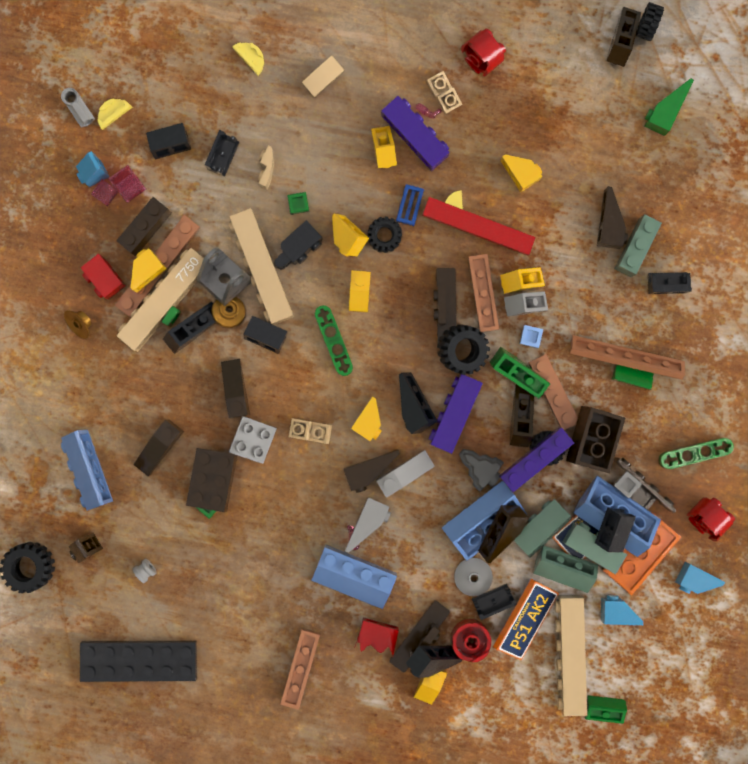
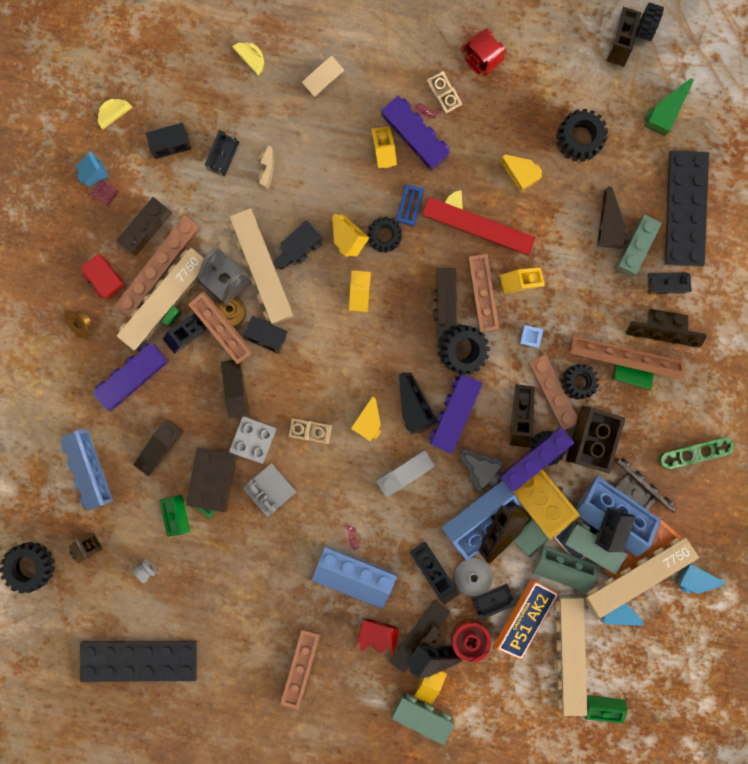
light grey piece [61,88,95,128] -> none
clear pink piece [108,165,146,203] -> none
yellow slope [131,248,167,293] -> none
green tile [287,192,310,215] -> none
green beam [315,305,353,376] -> none
dark brown slope [344,450,400,493] -> none
light grey slope [344,497,391,553] -> none
green slope [490,347,550,399] -> none
light grey slope [504,292,548,316] -> none
light grey plate [613,471,642,499] -> none
red brick [687,497,735,541] -> none
none -> dark purple brick [93,343,169,411]
none -> green slope [159,495,190,537]
none -> nougat plate [188,292,254,364]
none -> light grey hinge [243,463,296,517]
none -> sand green brick [392,693,455,745]
none -> black slope [410,542,460,604]
none -> yellow tile [501,469,581,540]
none -> black tyre [556,109,608,162]
none -> black tyre [561,364,599,400]
none -> tan brick [584,537,699,619]
none -> dark brown bracket [626,309,707,348]
none -> black plate [665,151,709,267]

